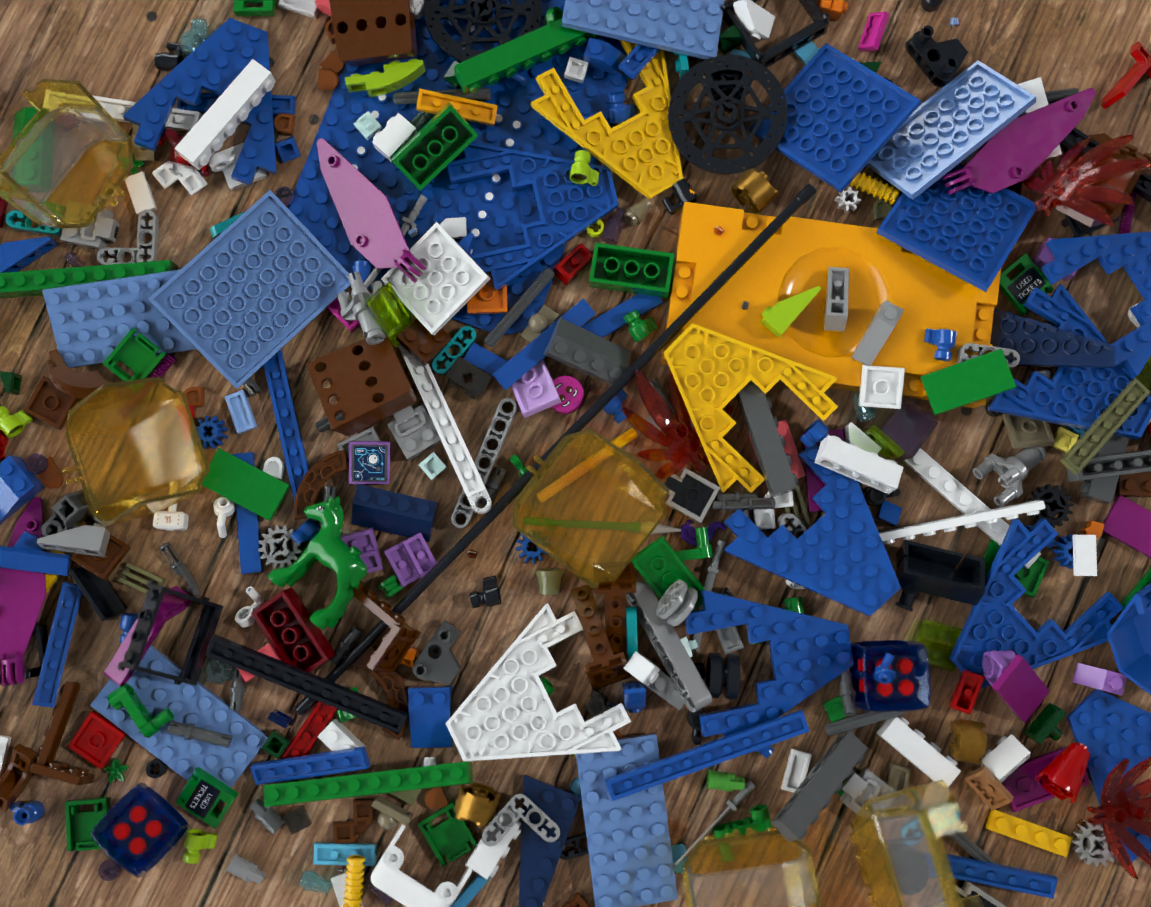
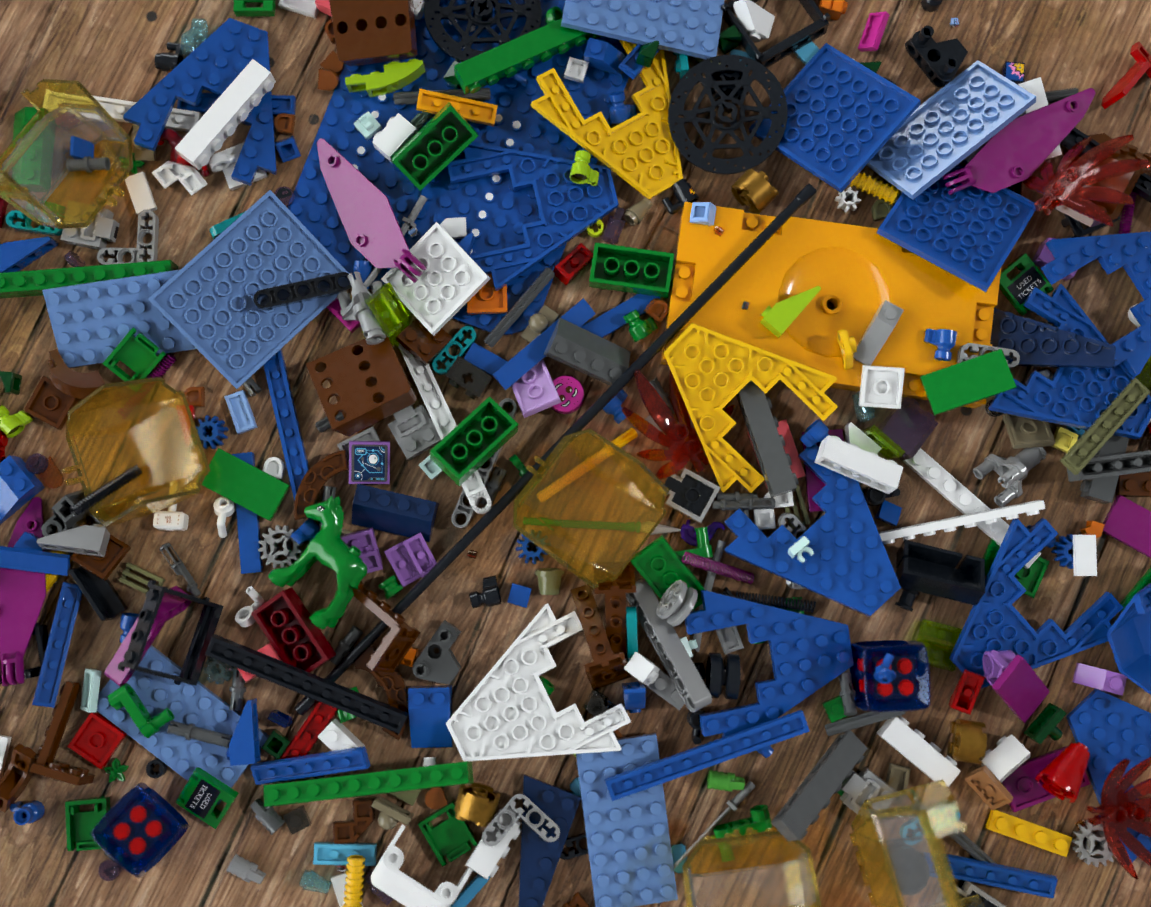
lime piece [182,829,218,864] -> none
white tile [781,748,812,793] -> none
light grey slope [824,267,849,331] -> none
black gear [1027,484,1074,528] -> none
none -> dark grey pin [66,156,111,173]
none -> blue slope [70,136,94,159]
none -> black piece [70,464,142,518]
none -> light aqua tile [80,669,101,713]
none -> blue slope [227,698,261,766]
none -> black beam [253,272,351,310]
none -> green brick [430,396,519,486]
none -> blue slope [507,583,532,608]
none -> dark green slope [635,40,660,68]
none -> dark orange tile [644,298,668,323]
none -> magenta piece [682,552,754,584]
none -> light blue slope [689,202,716,226]
none -> black piece [736,590,816,613]
none -> light aqua tile [787,536,814,563]
none -> yellow piece [836,329,857,370]
none -> tile [1003,61,1025,84]

